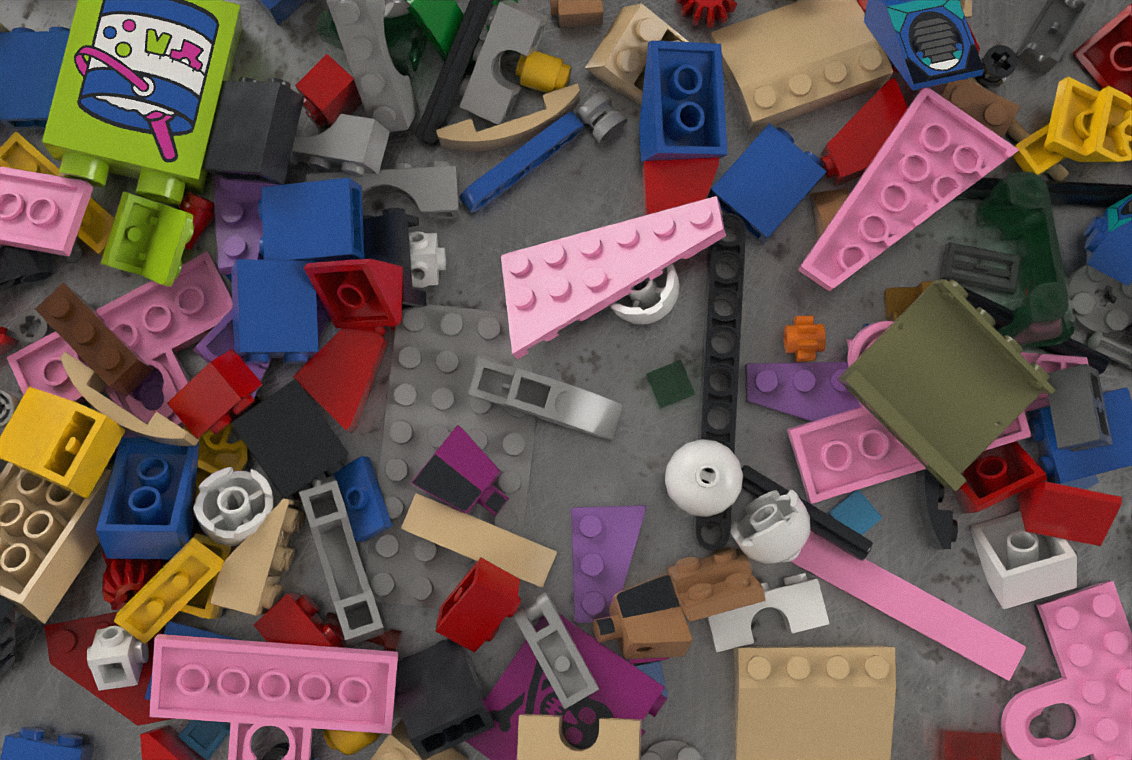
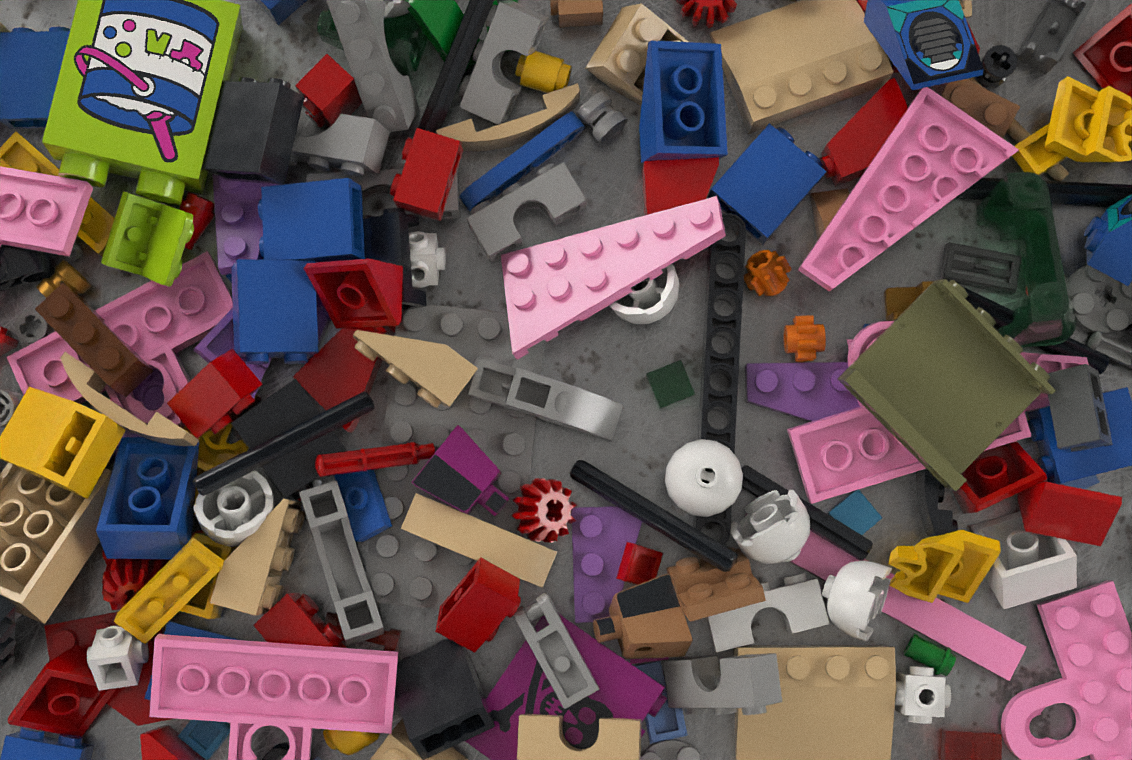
none -> red slope [7,644,117,737]
none -> pearl gold wheel [36,260,91,298]
none -> black axle [193,392,375,496]
none -> red piece [315,442,435,477]
none -> tan slope [353,330,478,408]
none -> red brick [390,128,463,221]
none -> light grey arch [466,162,586,263]
none -> red gear [511,478,577,543]
none -> black axle [570,460,737,572]
none -> red tile [616,542,663,585]
none -> medium blue tile [645,699,688,744]
none -> light grey arch [663,653,782,715]
none -> orange gear [744,250,792,296]
none -> white cylinder [822,560,892,641]
none -> yellow plate [888,530,1001,603]
none -> white brick [895,666,951,724]
none -> green pin [903,633,957,676]

